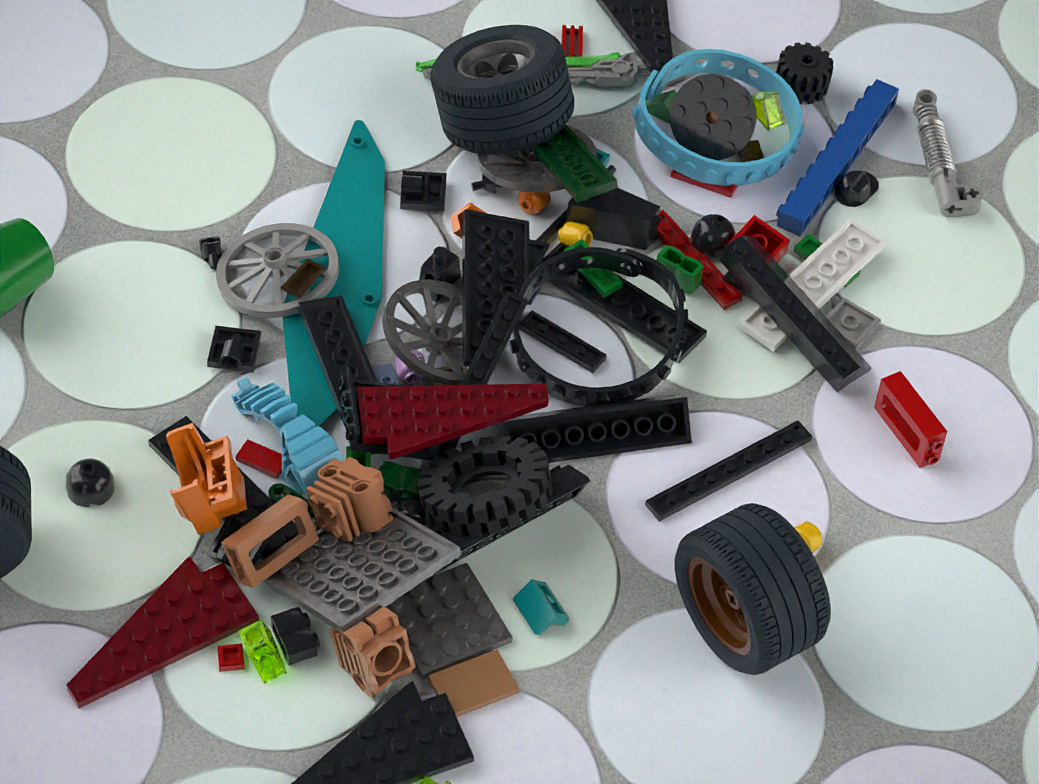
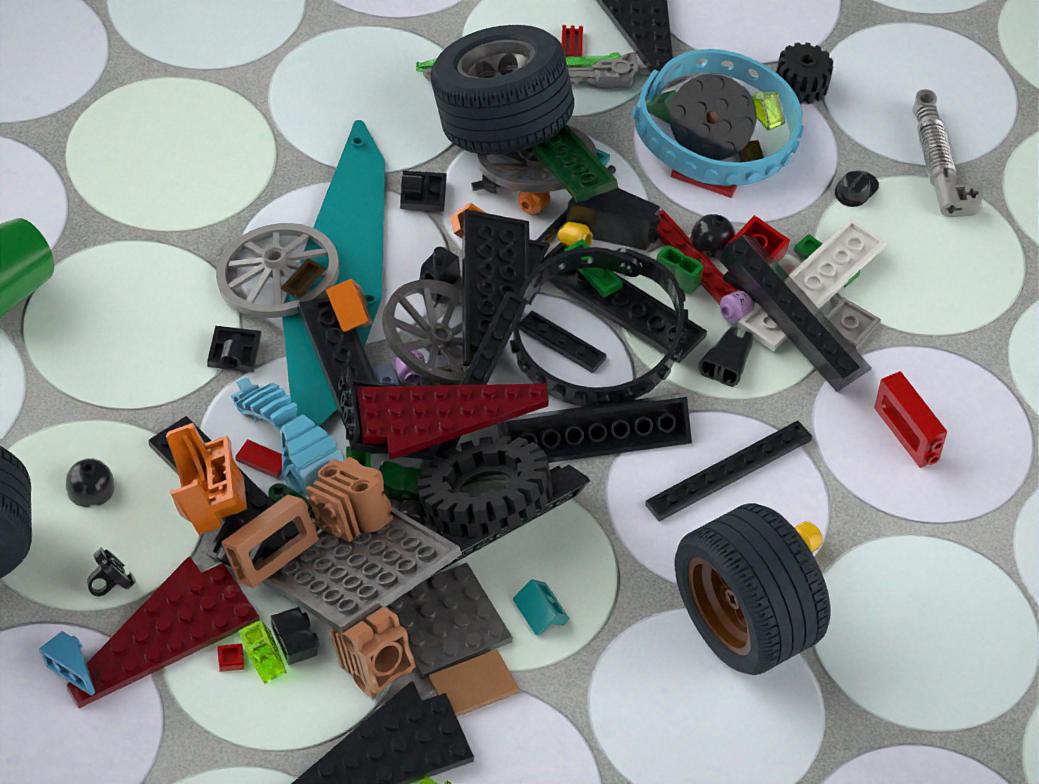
black piece [199,236,222,269] -> none
blue brick [776,79,899,237] -> none
none -> dark azure slope [39,631,95,695]
none -> black tile [87,547,136,597]
none -> orange panel [326,279,373,332]
none -> black piece [698,326,753,387]
none -> lavender head [720,291,754,323]

